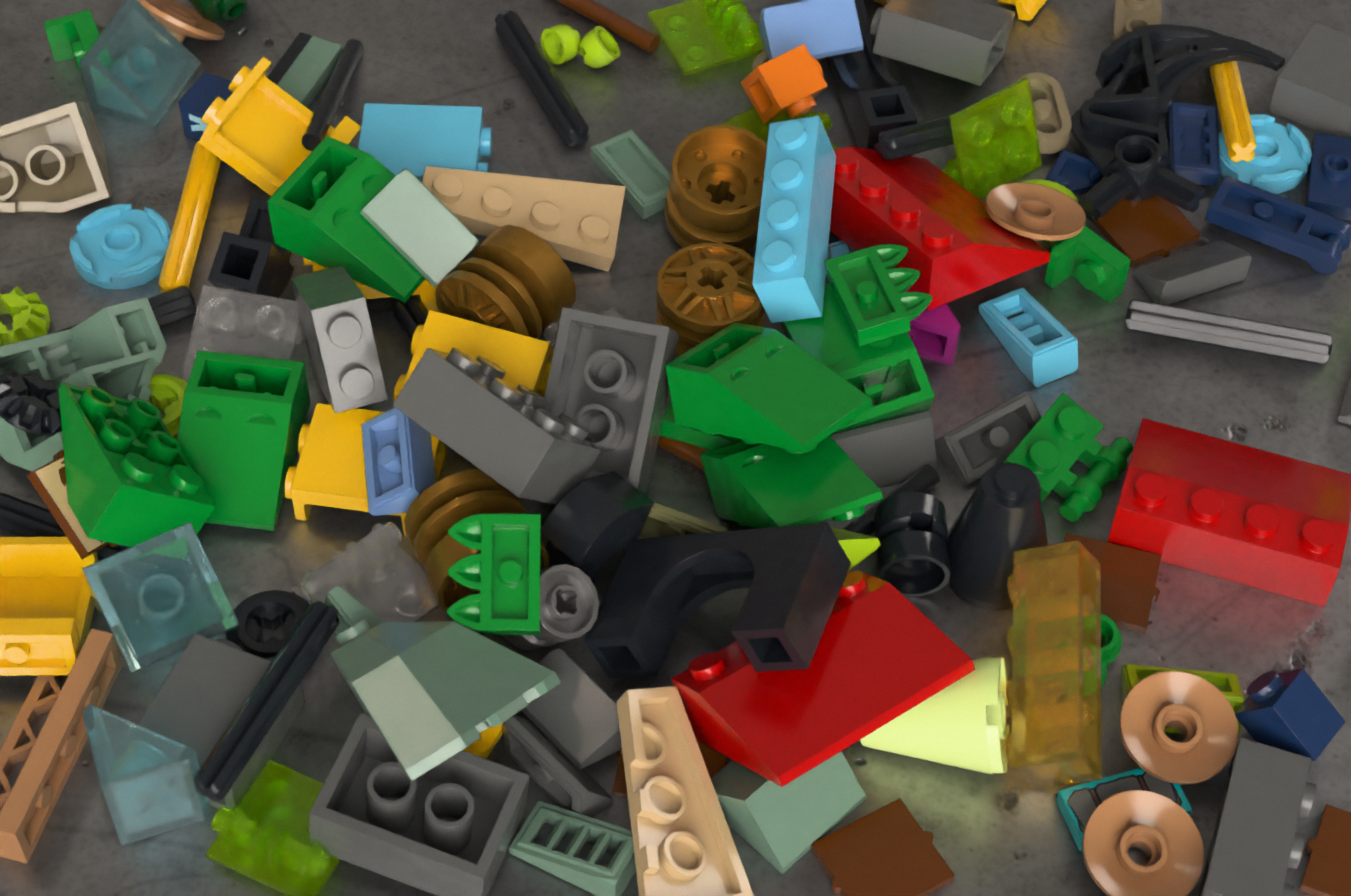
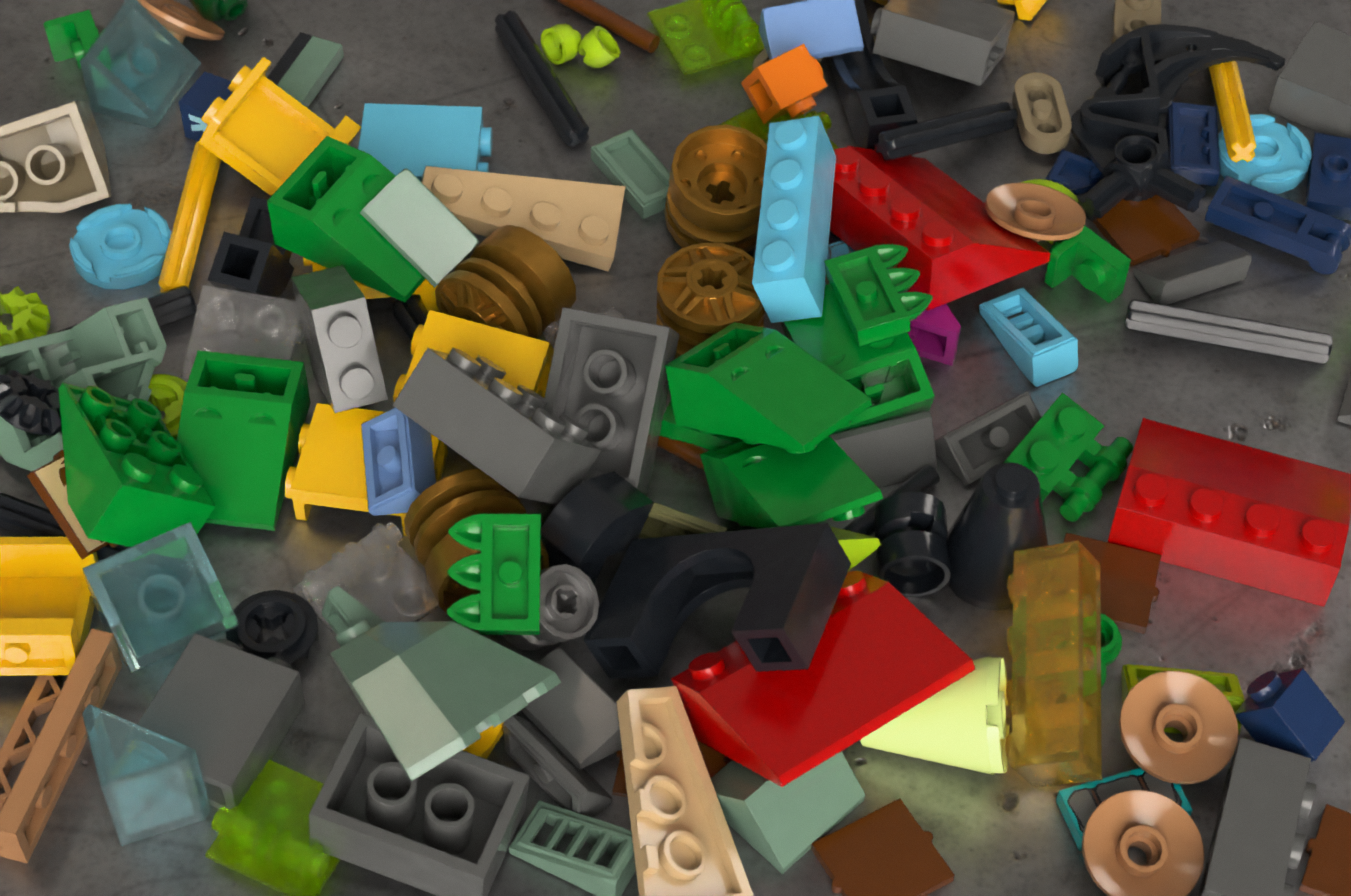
black axle [193,601,339,801] -> none
black bar [302,39,364,151] -> none
clear neon green hinge [942,77,1042,199] -> none

